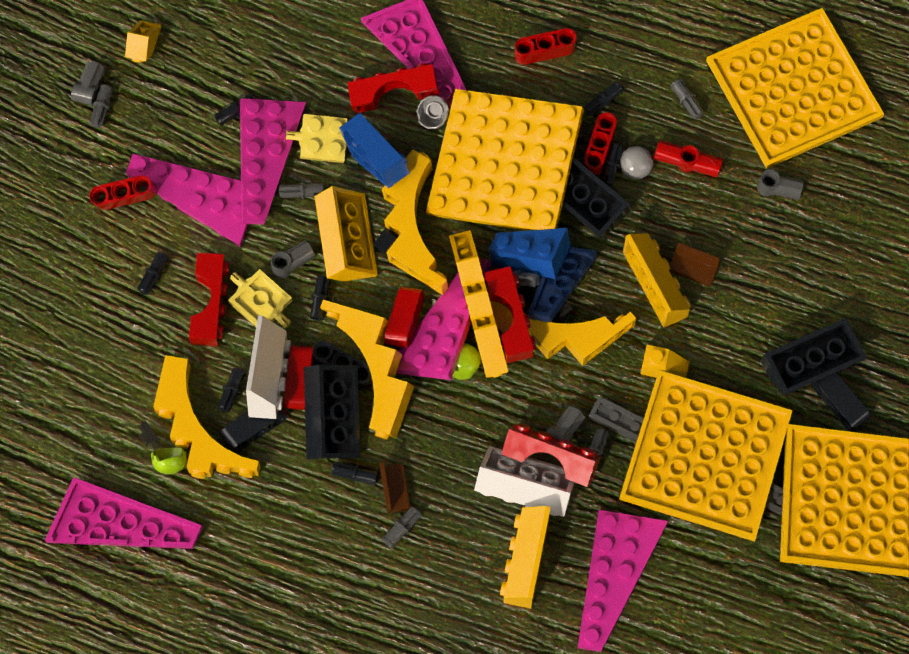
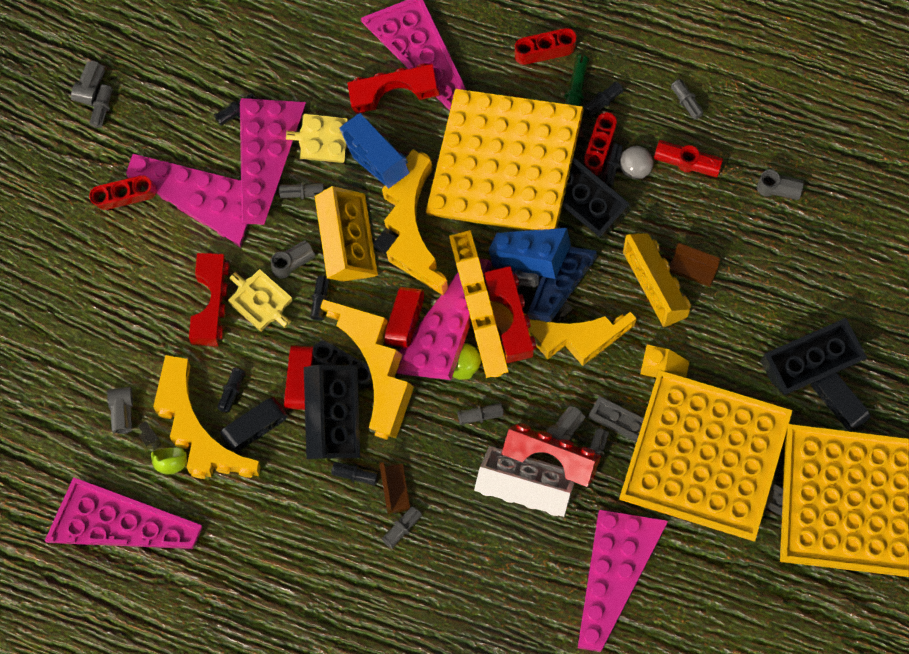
yellow slope [125,20,161,62] -> none
black axle [137,252,169,295] -> none
white slope [246,315,291,419] -> none
light grey hair [416,95,450,129] -> none
yellow slope [500,506,551,609] -> none
yellow plate [706,8,884,169] -> none
none -> dark grey piece [107,387,133,434]
none -> dark grey axle [457,403,504,425]
none -> dark green pin [564,55,589,106]

